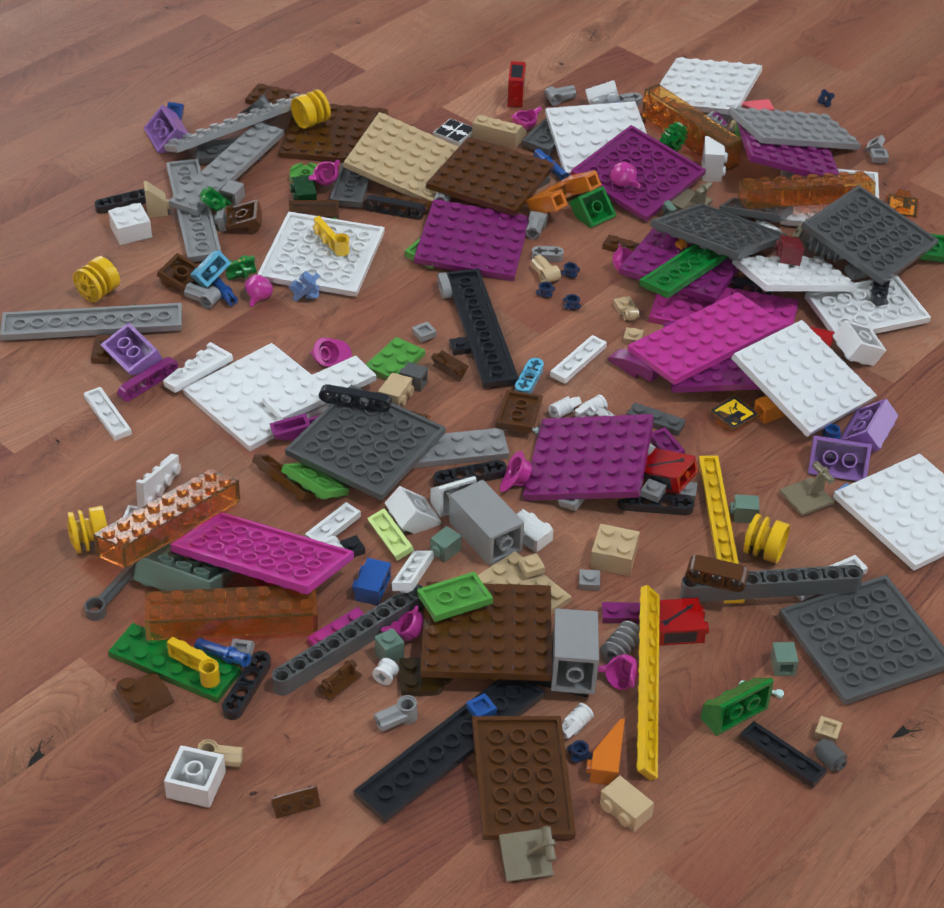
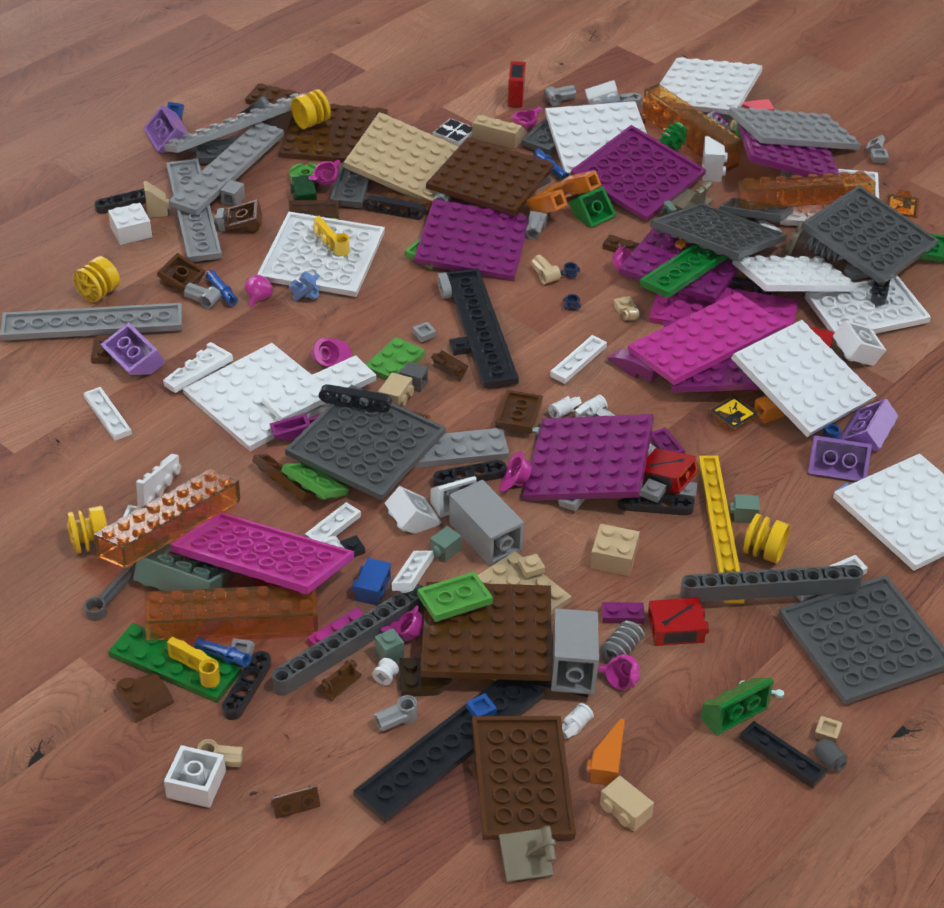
magenta beam [117,357,178,402] -> none
medium azure brick [190,250,231,287] -> none
green hips [199,186,231,212] -> none
green hips [225,255,257,280] -> none
yellowish green plate [367,508,414,561] -> none
medium azure beam [515,358,544,394] -> none
white brick [517,509,554,553] -> none
light grey beam [532,246,564,262] -> none
dark blue plate [536,282,555,297] -> none
dark blue plate [567,740,592,763] -> none
light grey plate [579,569,600,591] -> none
dark pink hair [610,162,640,189] -> none
tan plate [623,327,644,345] -> none
dark grey plate [627,402,686,436] -> none
yellow plate [636,585,660,781] -> none
reddish brown beam [685,555,749,592] -> none
sand green brick [770,642,799,676] -> none
dark red brick [774,235,804,266] -> none
dark tan plate [779,461,835,516] -> none
dark blue plate [817,89,835,107] -> none

